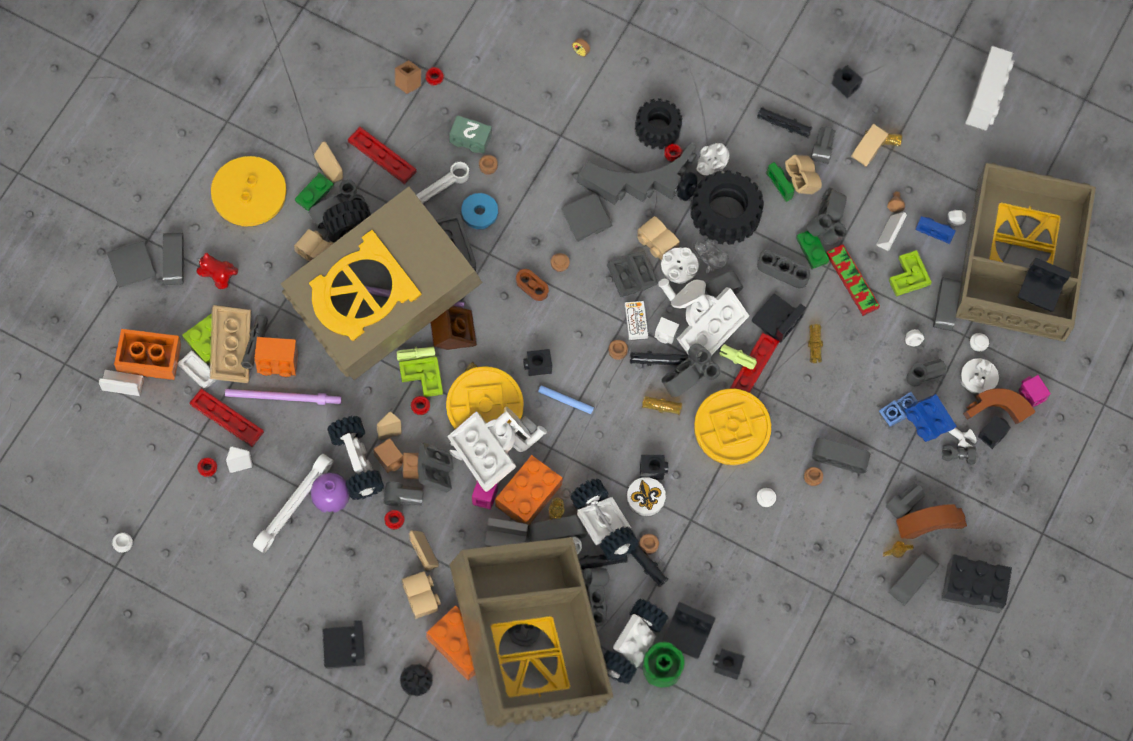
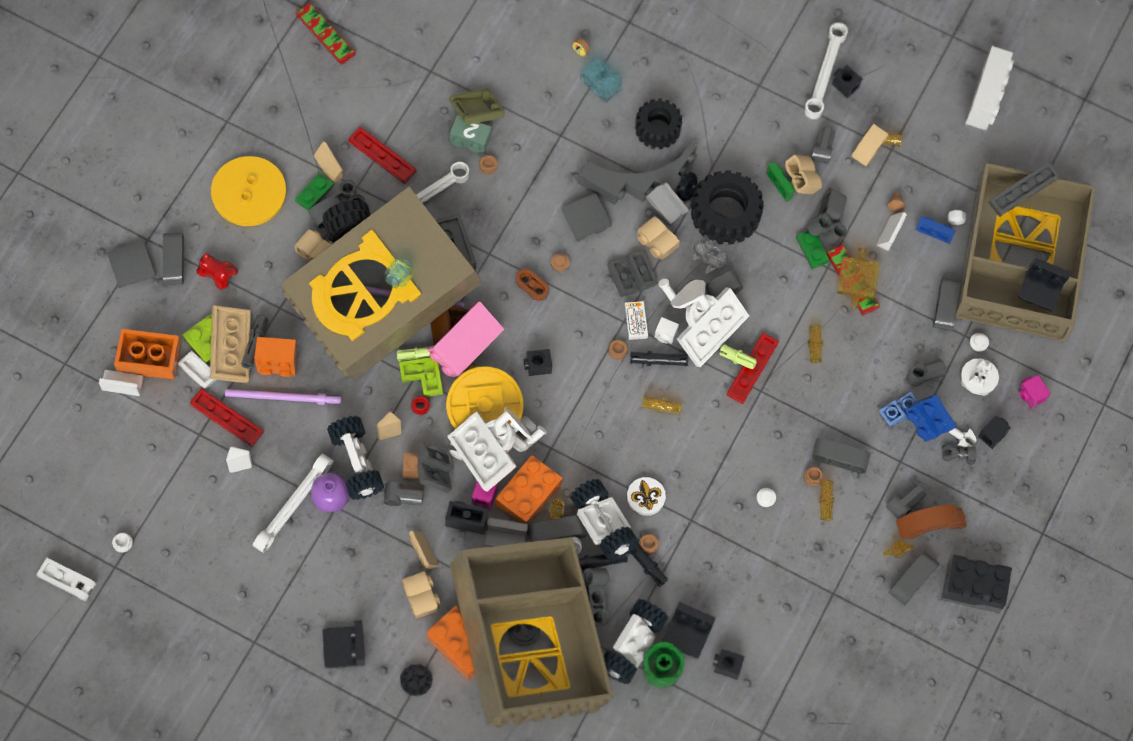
red plate [197,458,217,477] -> none
medium nougat brick [374,438,403,473] -> none
red plate [385,510,404,530] -> none
medium nougat brick [395,61,421,94] -> none
red plate [426,67,444,85] -> none
dark azure tile [461,193,498,229] -> none
light blue bar [538,385,594,414] -> none
black brick [640,455,668,480] -> none
white plate [661,247,699,283] -> none
dark grey piece [662,344,720,397] -> none
red plate [664,144,683,162] -> none
yellow plate [694,389,771,465] -> none
white plate [697,143,729,177] -> none
black bracket [752,294,806,343] -> none
black pin [757,107,812,138] -> none
dark grey beam [757,250,810,288] -> none
lime plate [889,250,932,297] -> none
white plate [905,329,924,347] -> none
dark orange arch [963,388,1035,424] -> none
none -> white plate [37,558,96,601]
none -> tile [296,3,355,65]
none -> clear light blue head [385,259,414,288]
none -> bright pink panel [427,301,504,377]
none -> black brick [445,501,488,535]
none -> olive container [449,88,505,125]
none -> clear light blue brick [580,58,622,103]
none -> light grey panel [645,182,689,225]
none -> white piece [804,23,848,119]
none -> clear yellow pin [819,480,835,521]
none -> clear yellow plate [837,248,880,309]
none -> dark grey plate [988,162,1060,217]

